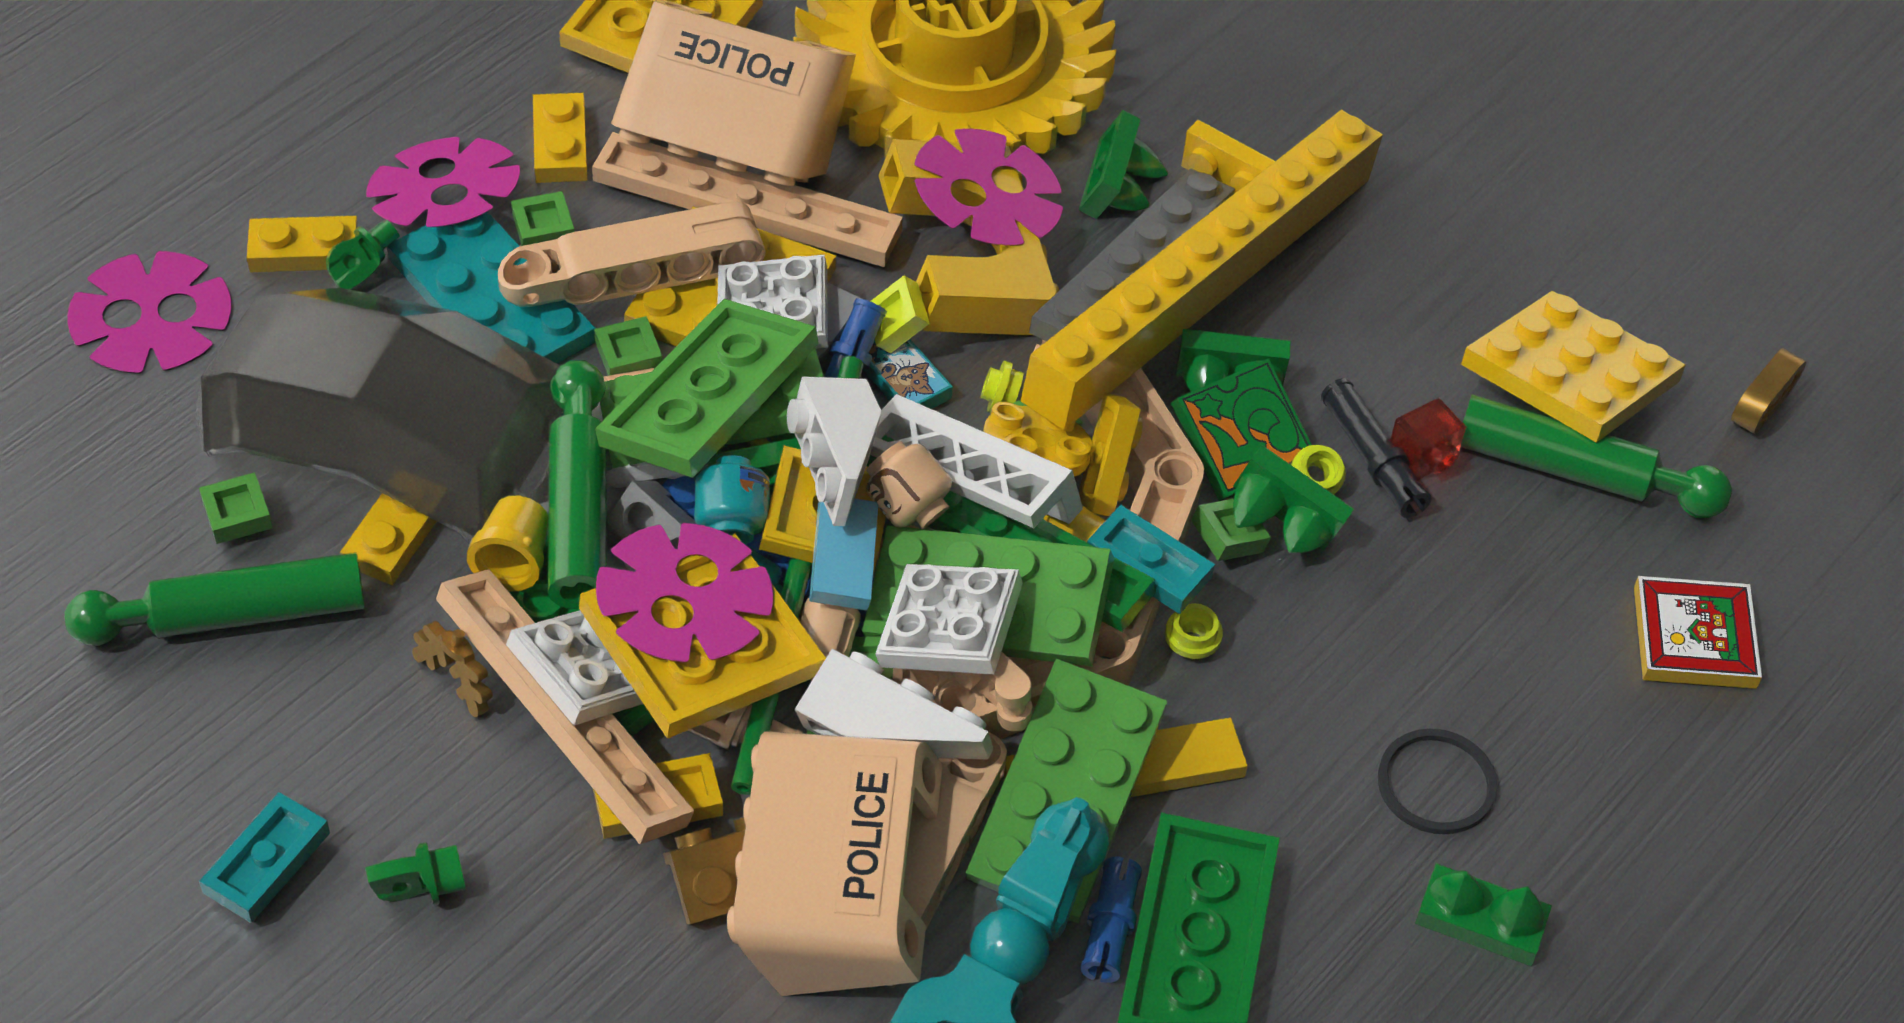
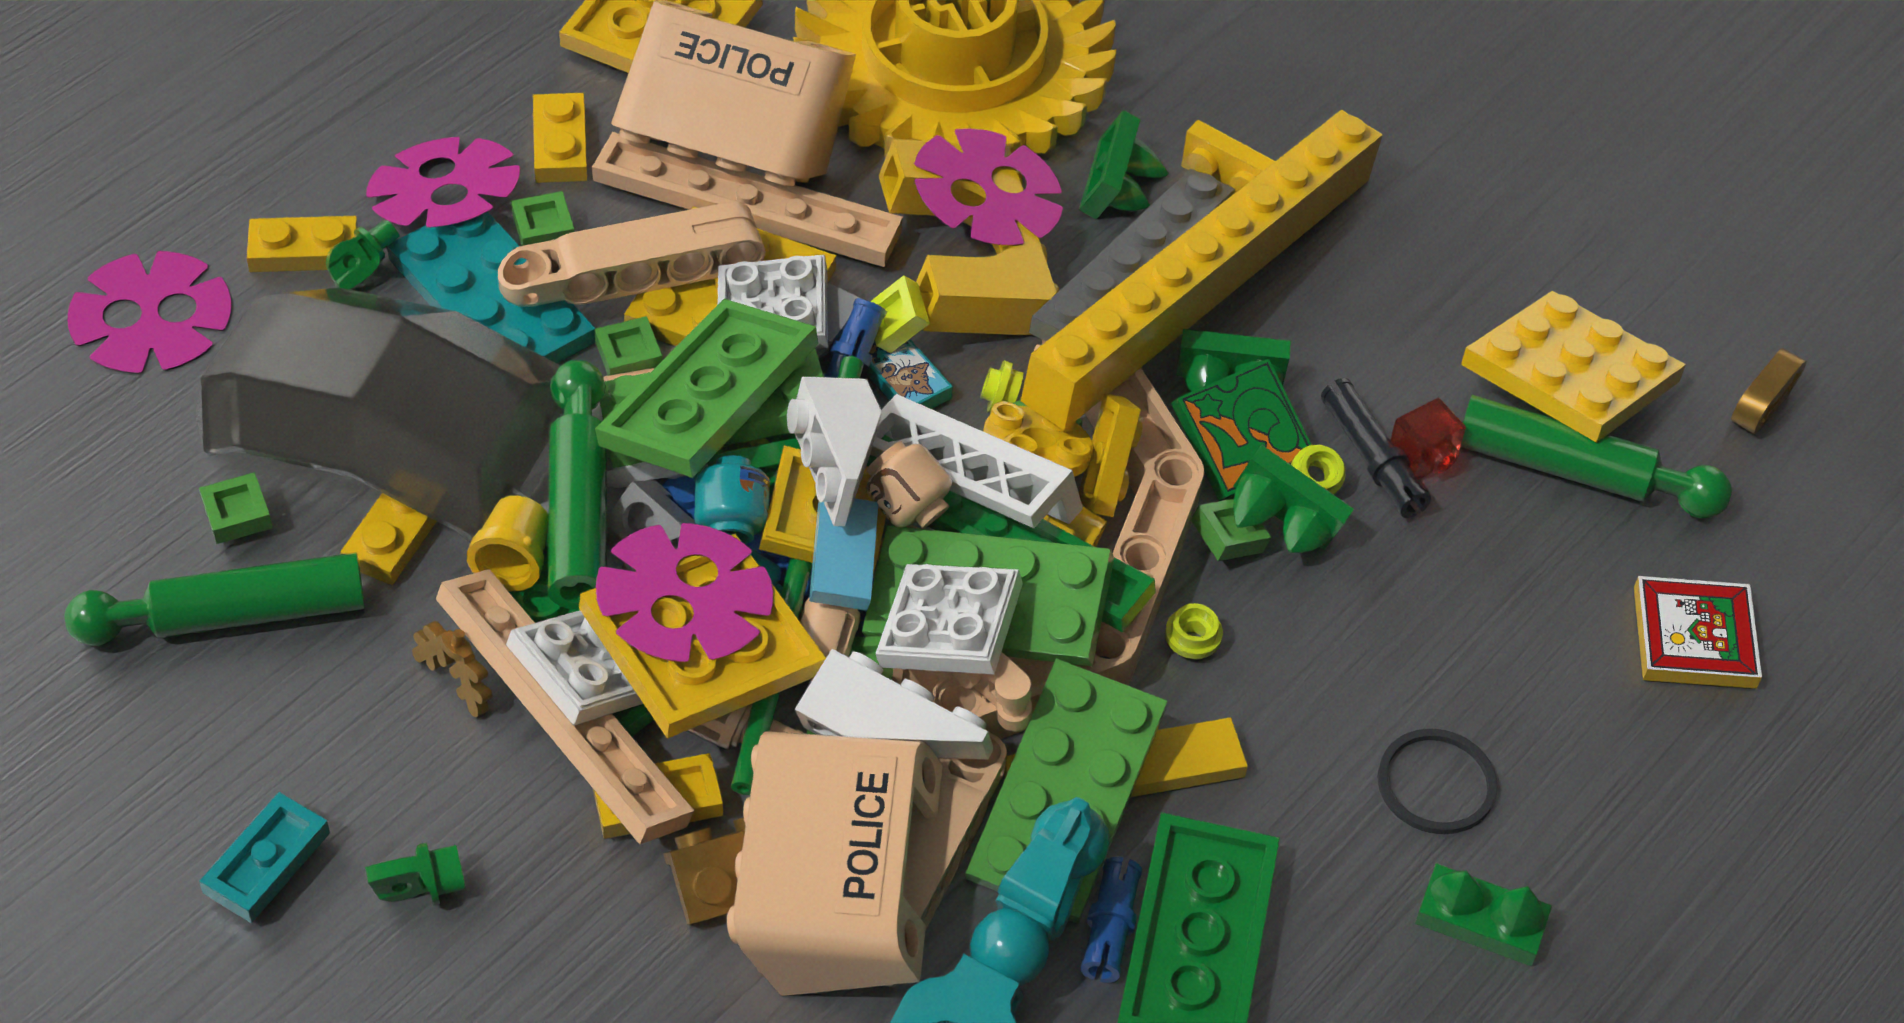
teal plate [1087,505,1215,614] -> none

